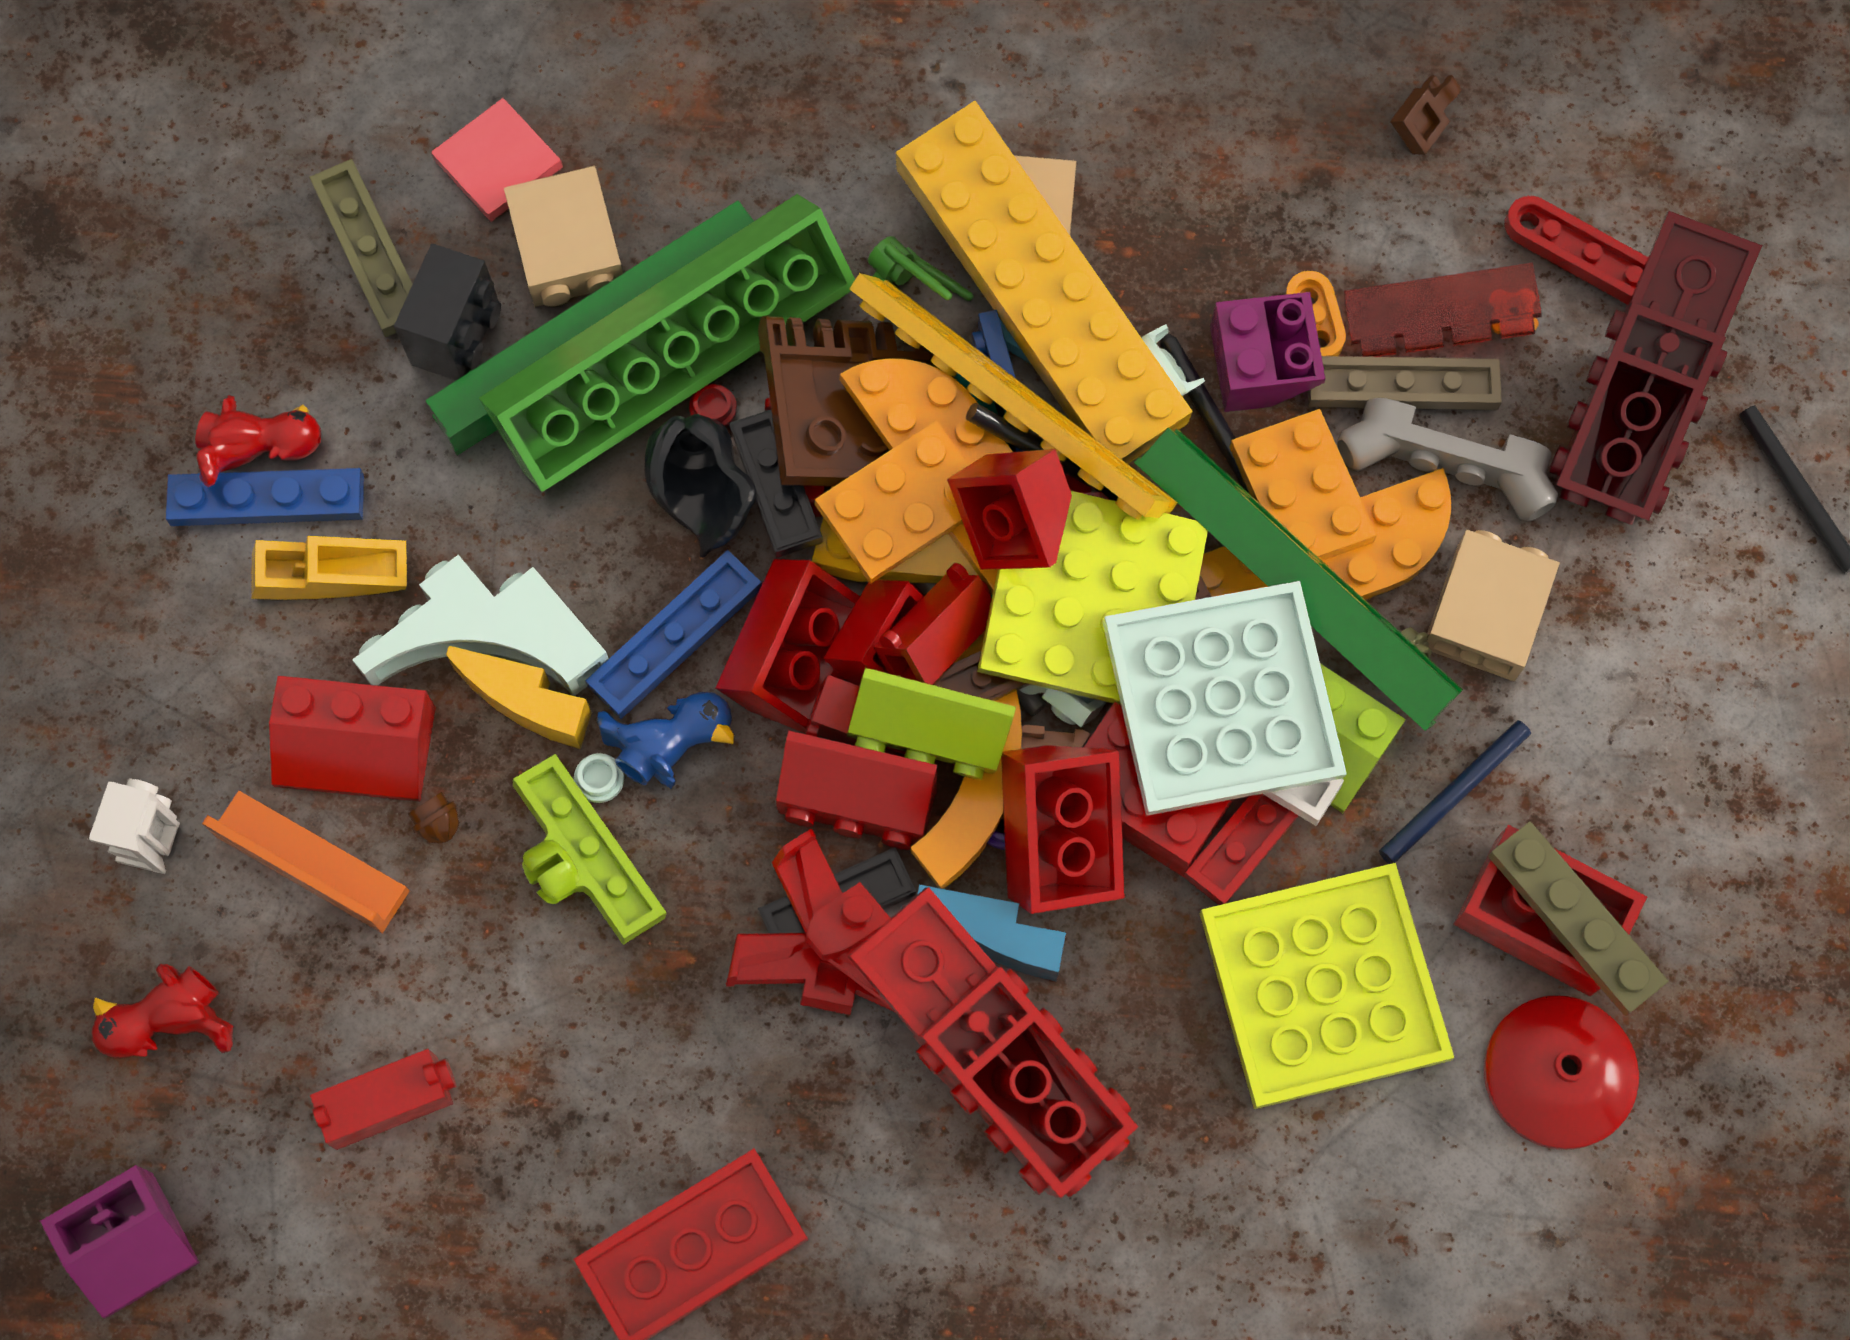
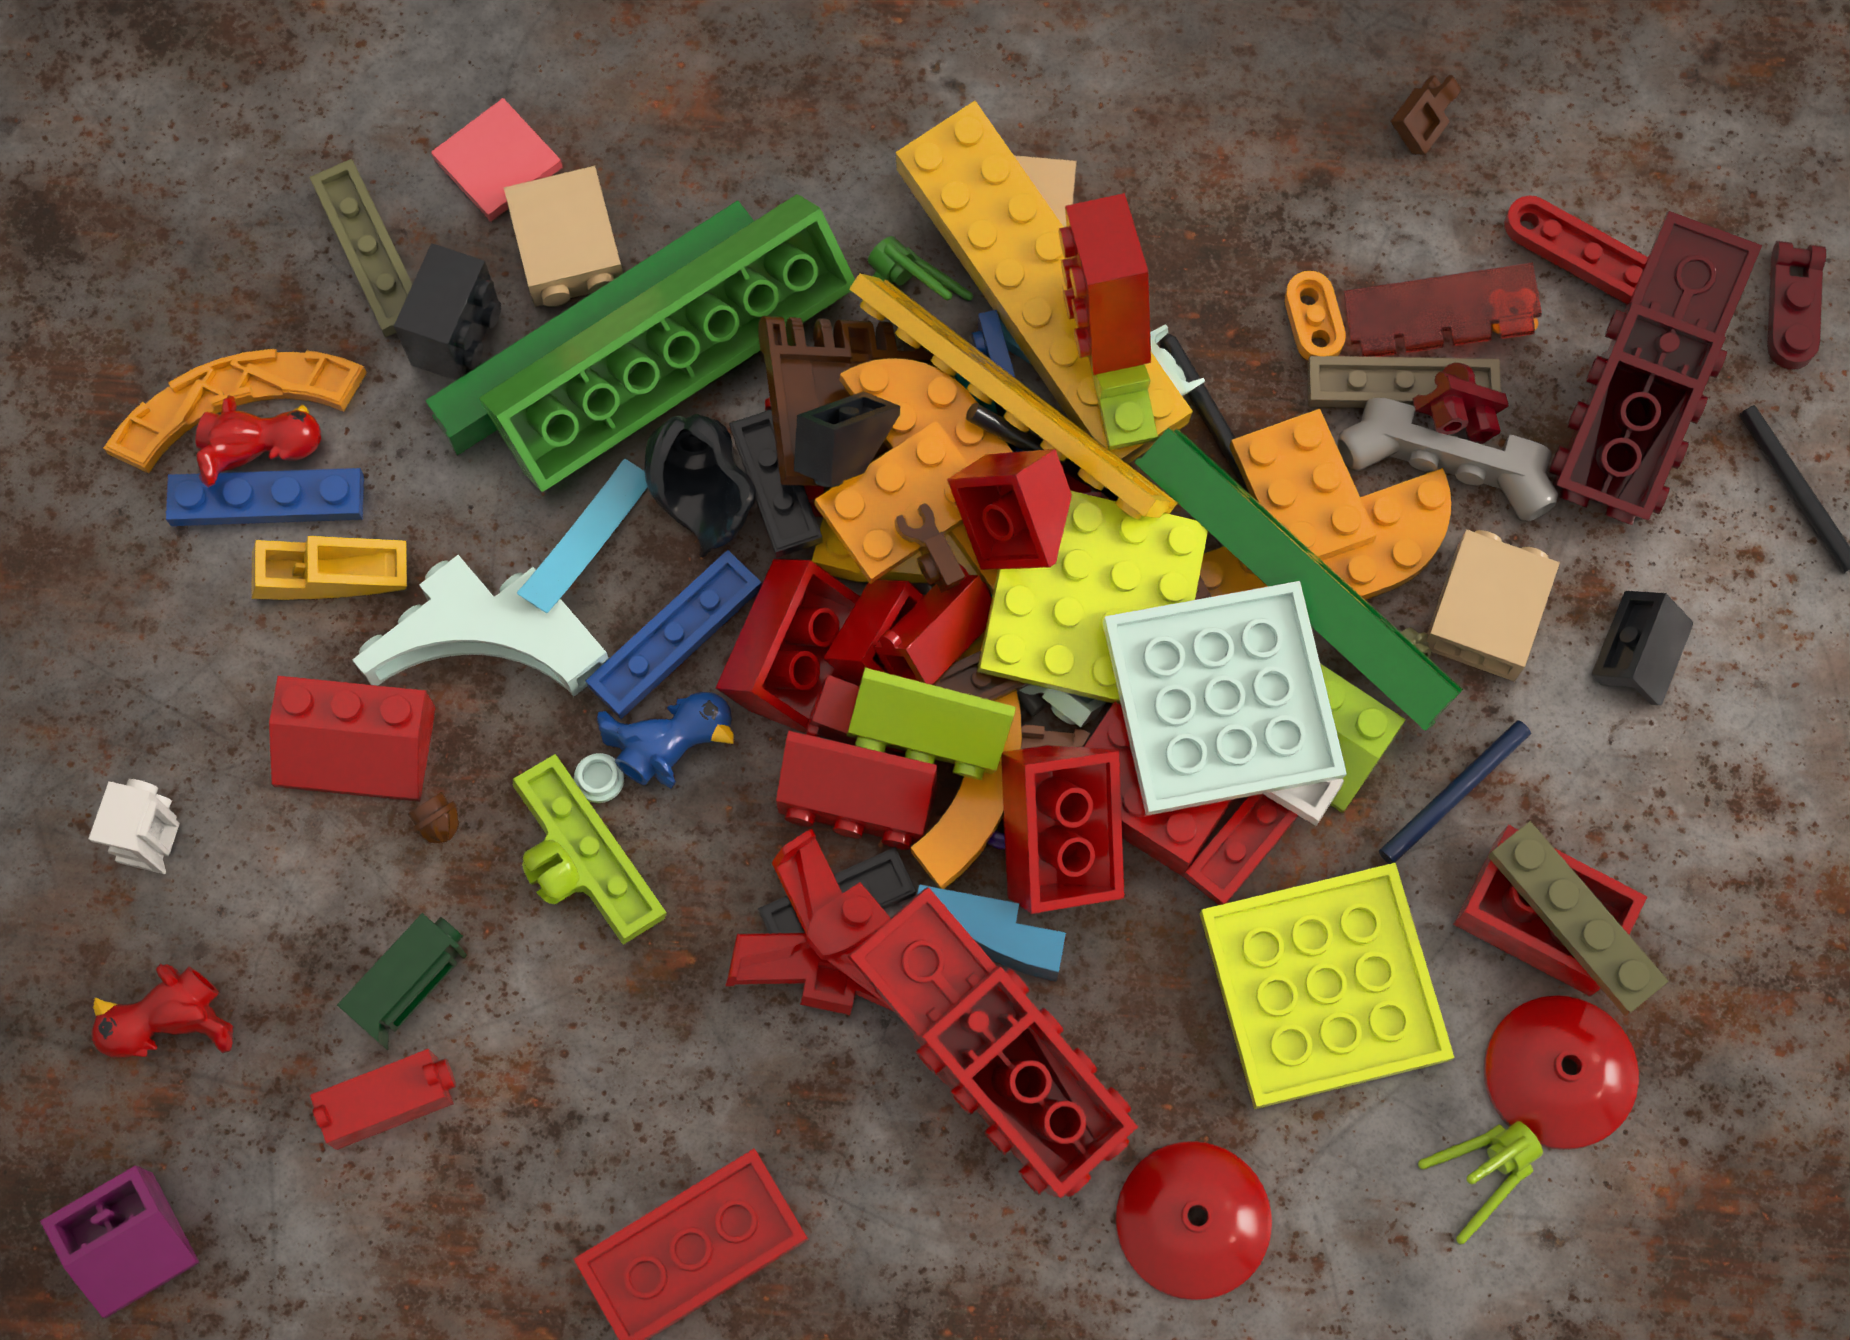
orange panel [202,791,410,934] -> none
yellow slope [446,646,592,750] -> none
red plate [689,384,737,427] -> none
magenta slope [1210,292,1326,412] -> none
none -> light orange tile [103,349,367,473]
none -> dark green window [337,913,467,1050]
none -> medium azure sticker [517,459,648,613]
none -> black slope [794,391,900,487]
none -> reddish brown plate [895,503,965,593]
none -> red brick [1058,193,1151,375]
none -> lime slope [1090,364,1158,450]
none -> red dish [1116,1142,1272,1300]
none -> dark red hips [1413,362,1509,444]
none -> lime plant [1418,1121,1543,1244]
none -> black panel [1591,591,1693,705]
none -> dark red plate [1767,241,1826,370]

